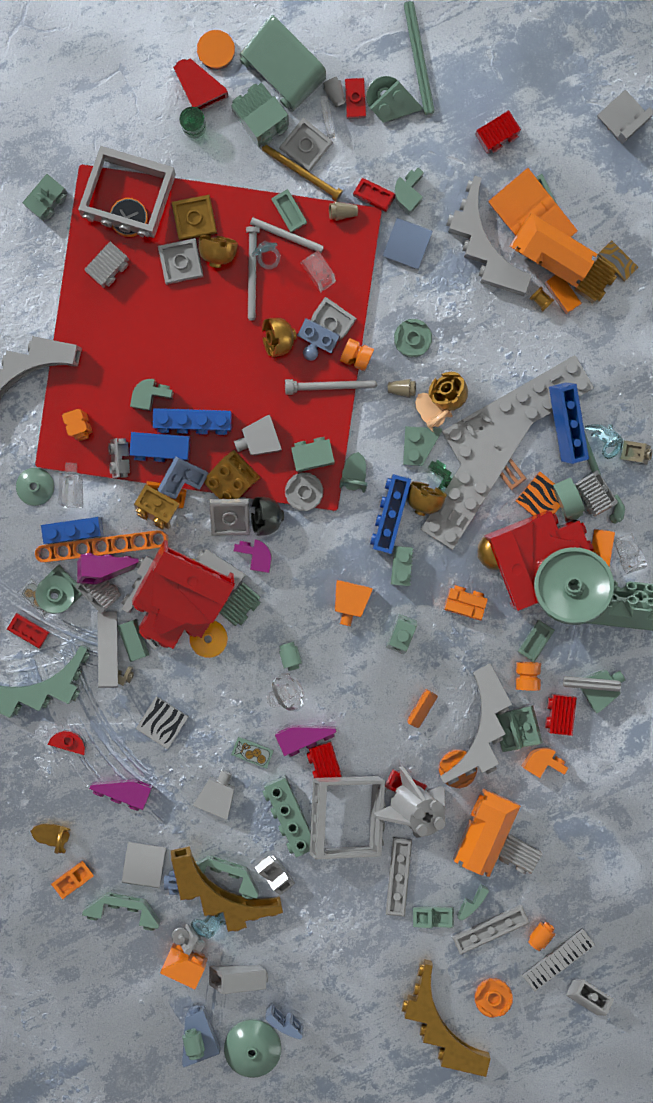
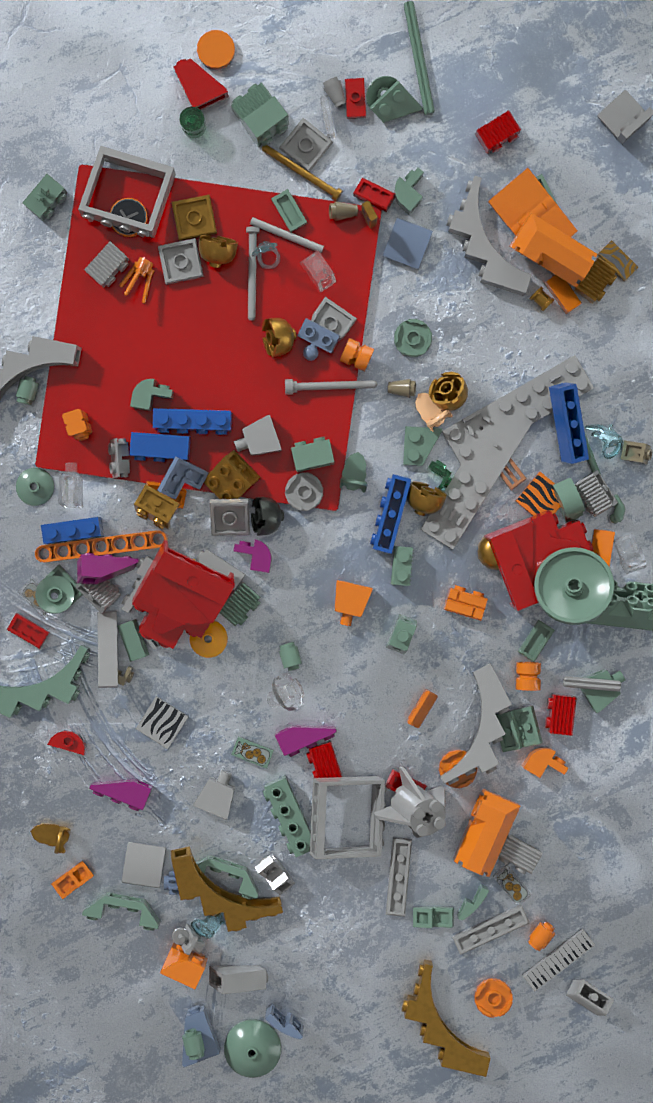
sand green windscreen [239,15,326,111] -> none
none -> sand green brick [16,376,39,405]
none -> orange plant [119,257,154,304]
none -> pearl gold tile [361,201,377,229]
none -> tile [493,864,532,907]

